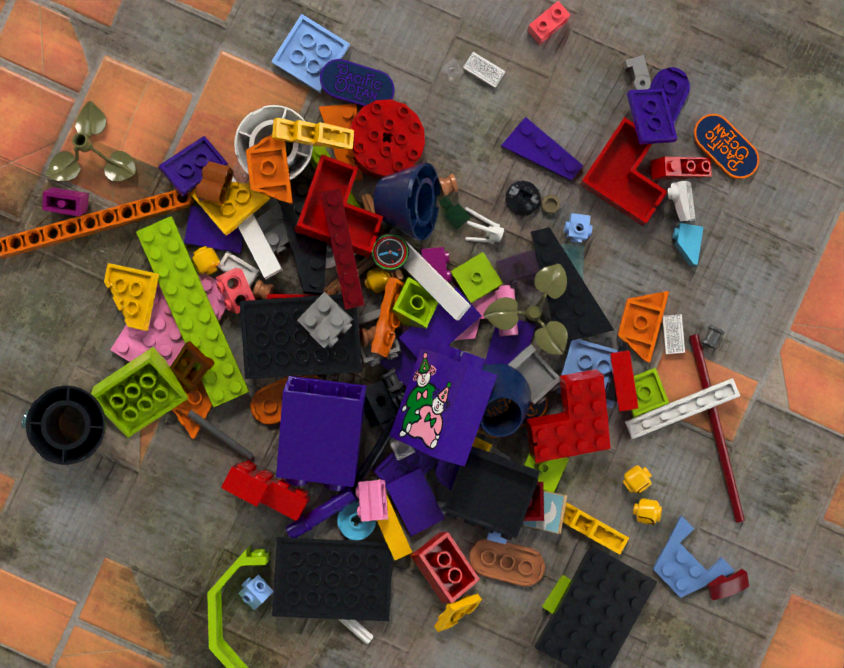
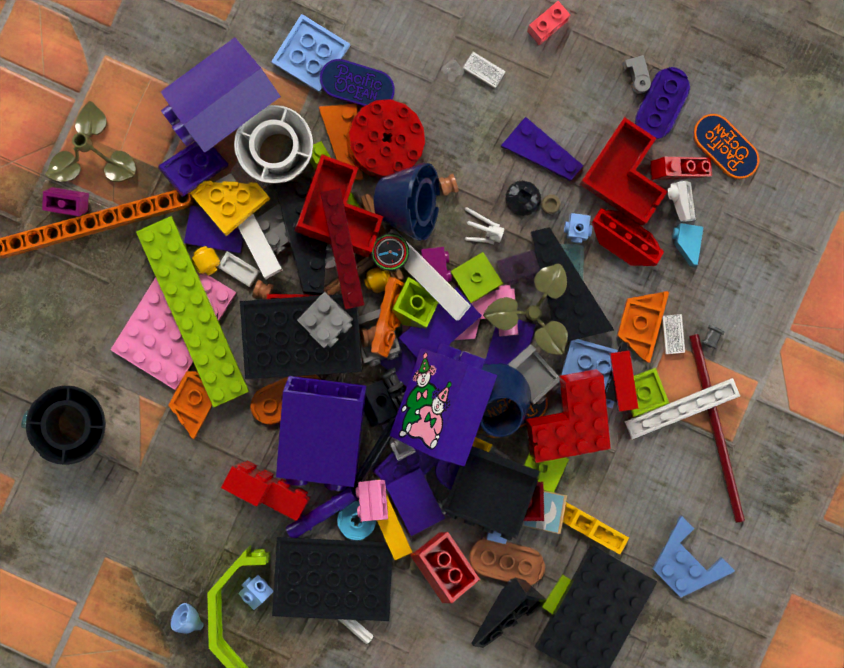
lime slope [91,347,188,438] -> none
yellow plate [104,263,159,331] -> none
reddish brown plate [170,341,214,391] -> none
dark grey bar [187,410,254,461] -> none
dark orange brick [195,161,234,207] -> none
coral brick [216,267,255,314] -> none
orange wing [246,134,293,204] -> none
yellow slope [272,118,354,150] -> none
yellow plate [434,593,482,632] -> none
clear green plate [439,196,471,230] -> none
yellow head [623,465,652,494] -> none
dark purple tile [627,89,678,144] -> none
yellow head [633,498,662,525] -> none
dark red slope [707,569,749,600] -> none
none -> dark purple brick [161,37,281,152]
none -> light blue helmet [171,603,204,634]
none -> black wedge [471,577,546,648]
none -> red wedge [591,209,664,266]

